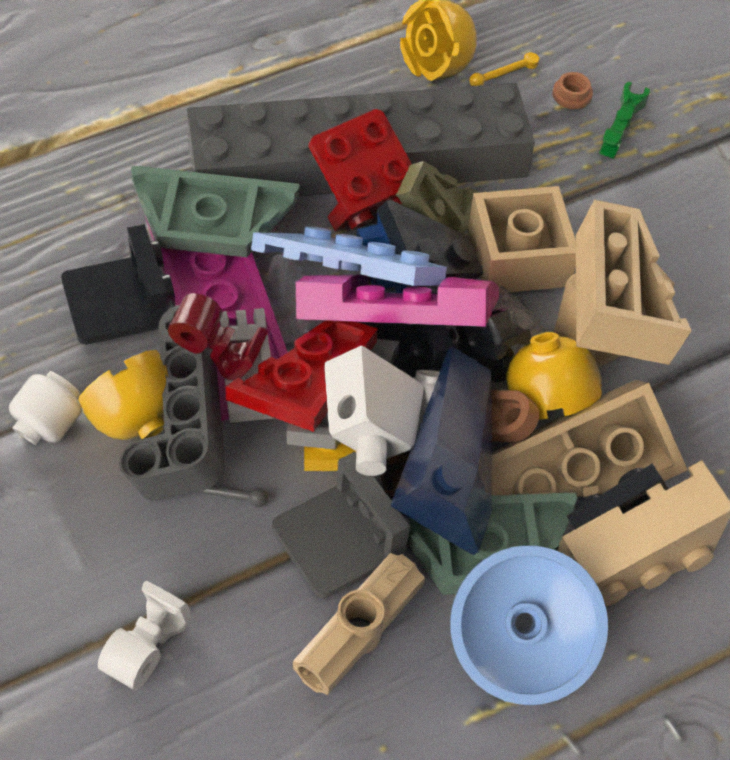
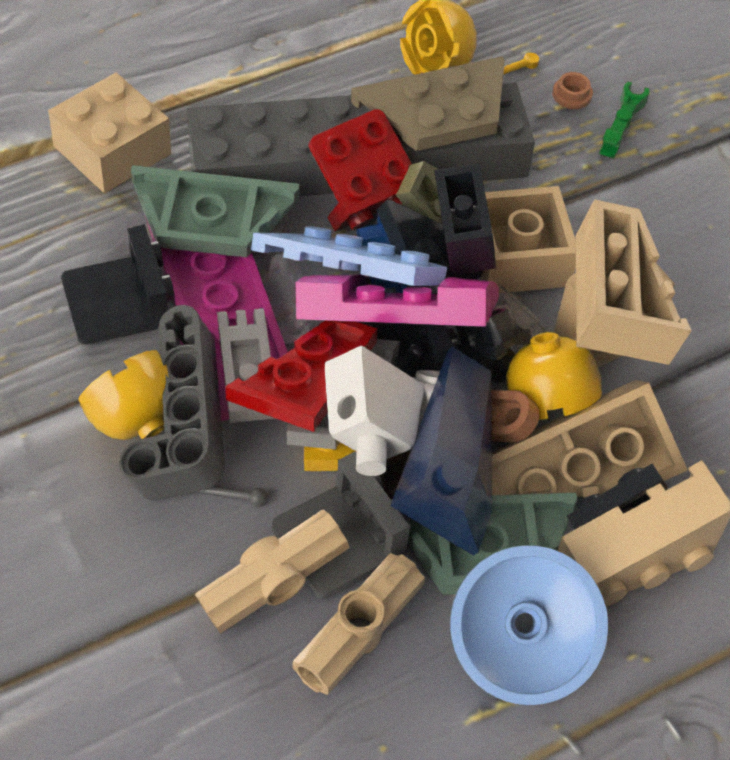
white head [9,371,82,445] -> none
white leg [98,581,191,691] -> none
dark red leg [168,293,268,381] -> none
none -> tan brick [48,72,171,194]
none -> tan piece [195,509,350,634]
none -> dark tan wing [351,56,505,151]
none -> black brick [434,163,496,276]

